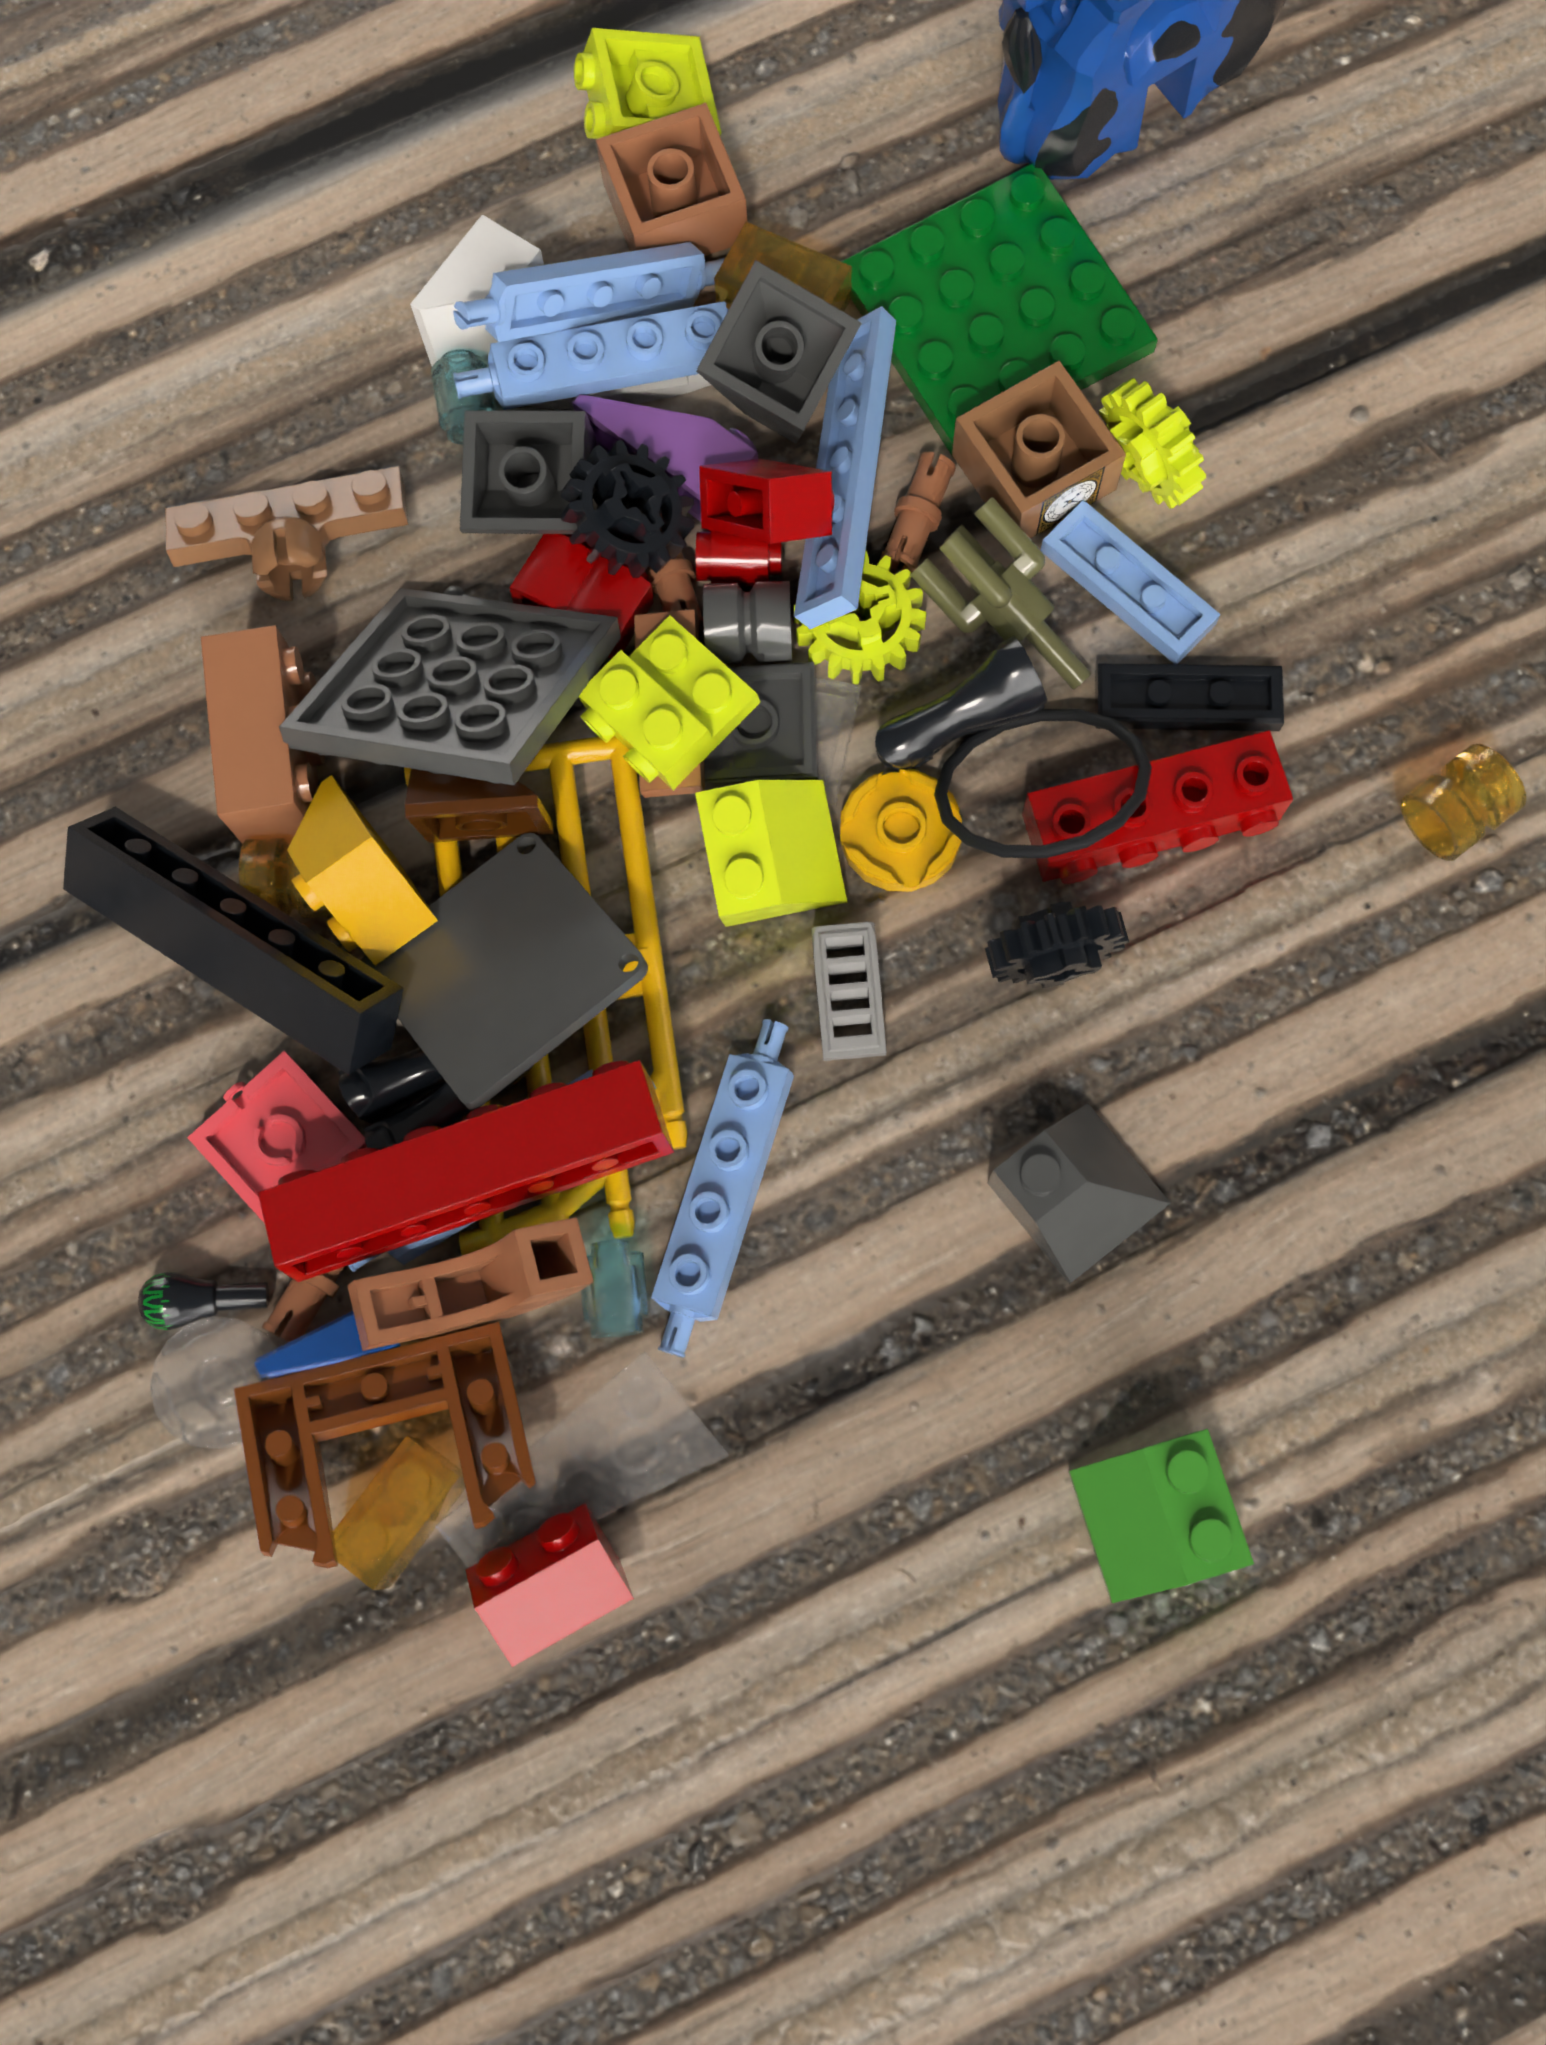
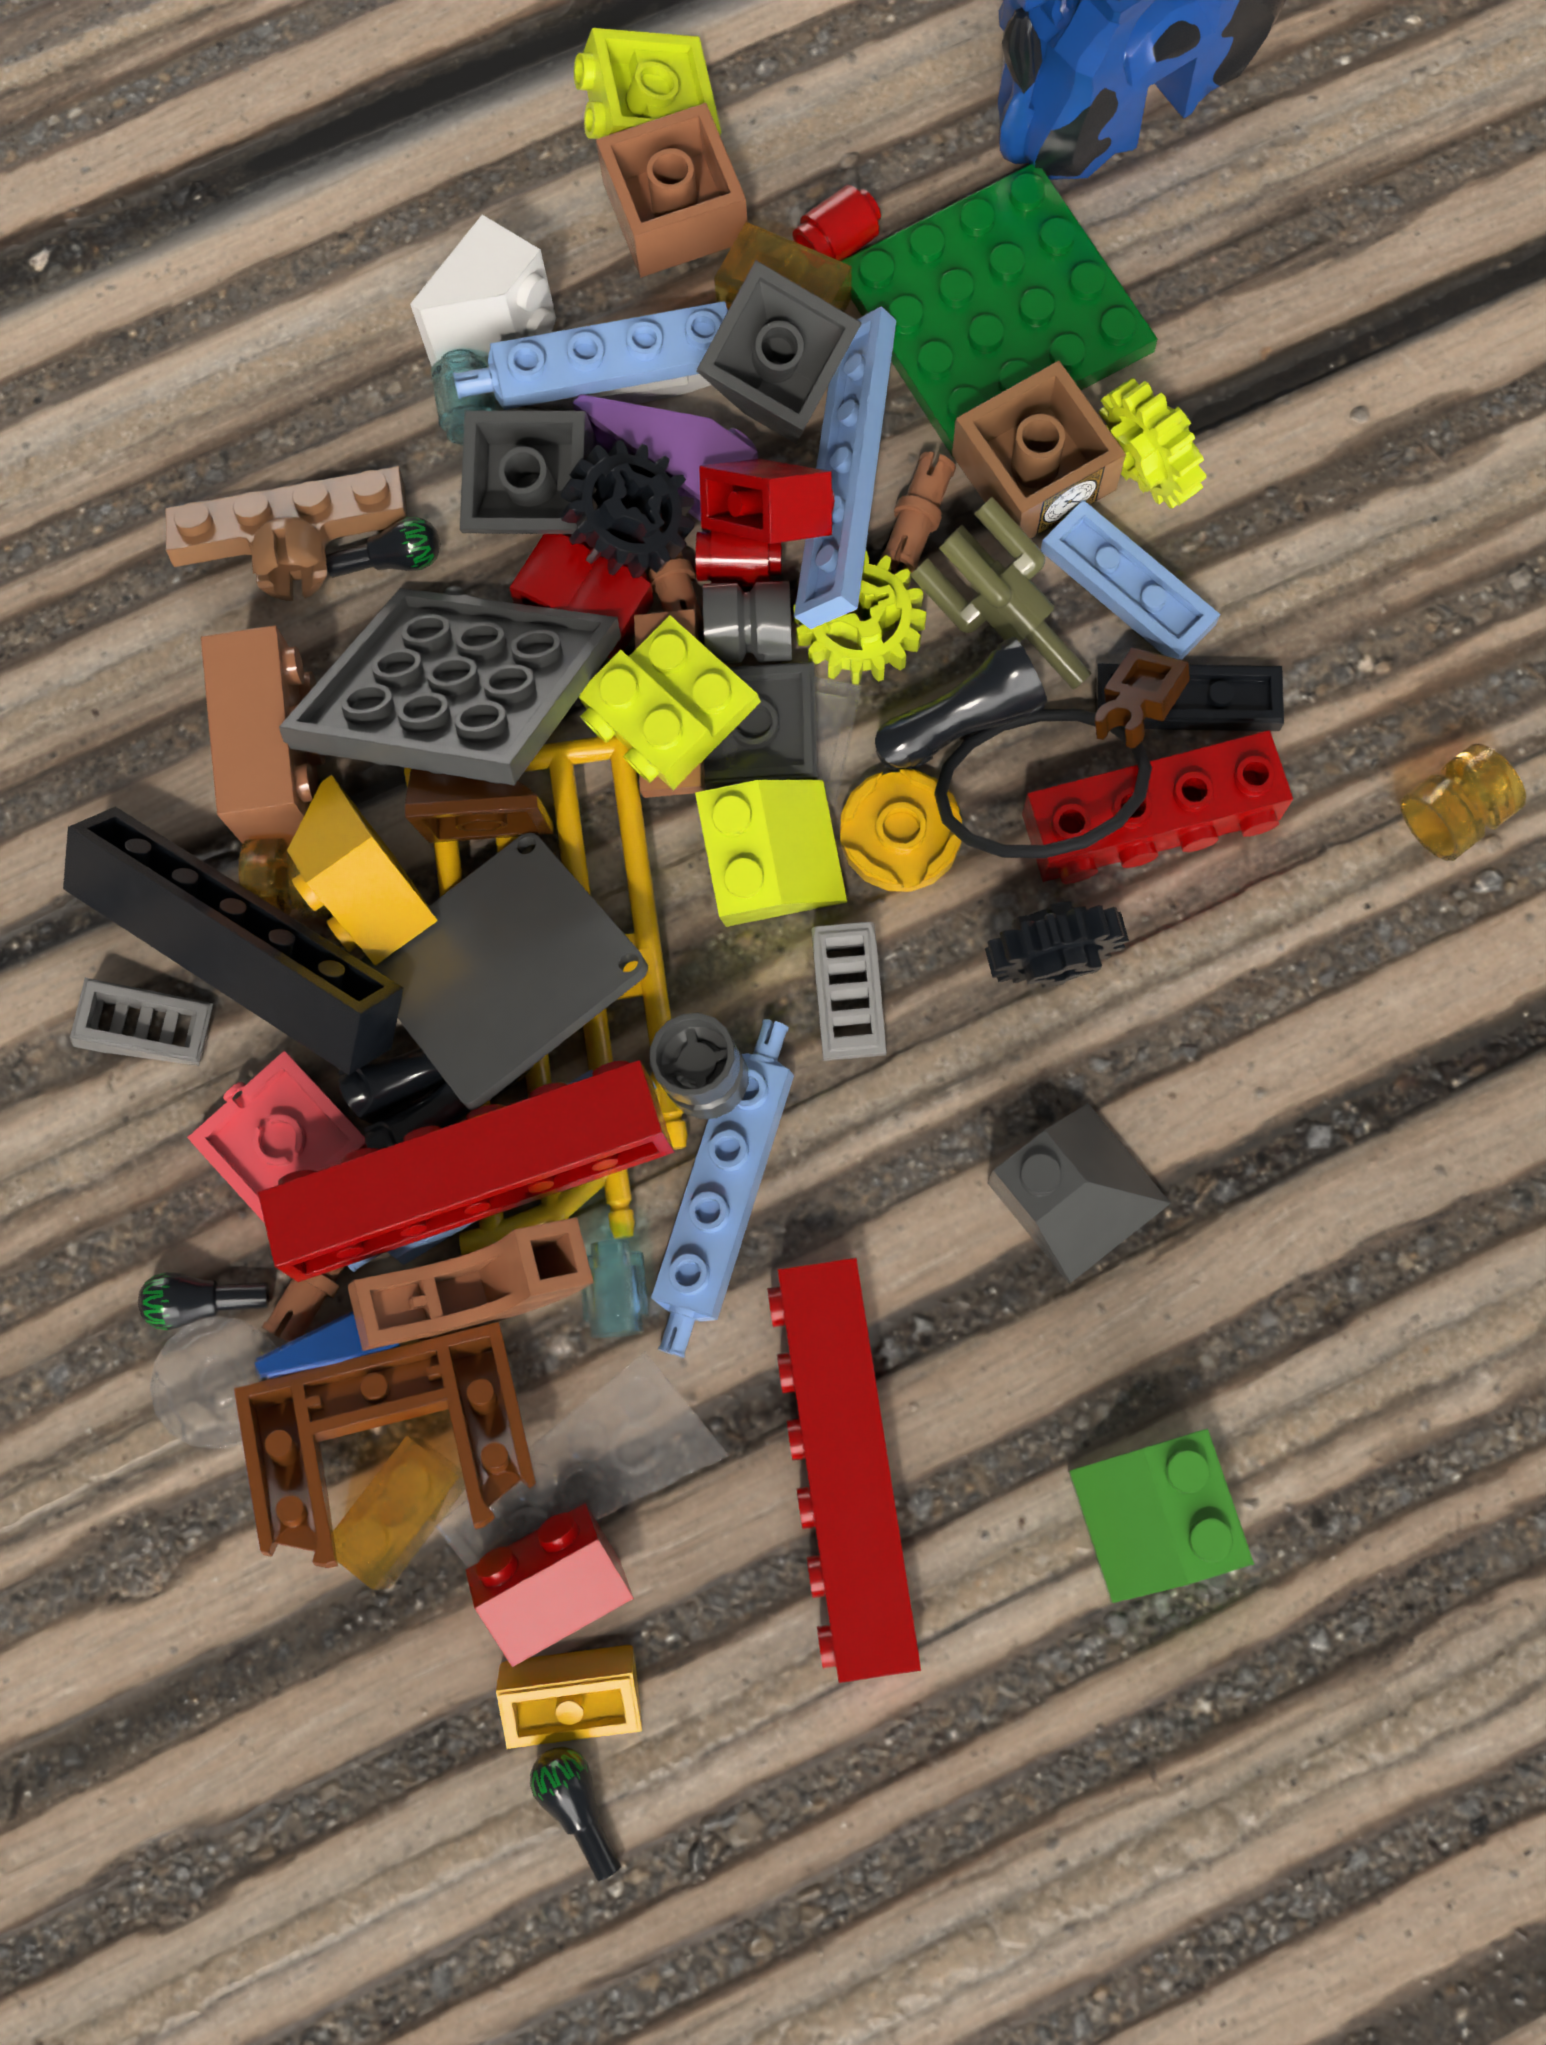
light blue plate [453,242,733,342] -> none
none -> light grey slope [70,977,213,1066]
none -> black piece [326,516,441,578]
none -> yellow slope [496,1645,642,1749]
none -> black piece [530,1747,622,1881]
none -> dark grey wheel [650,1013,749,1119]
none -> red brick [767,1258,921,1683]
none -> red brick [792,185,881,271]
none -> reddish brown plate [1095,647,1190,748]

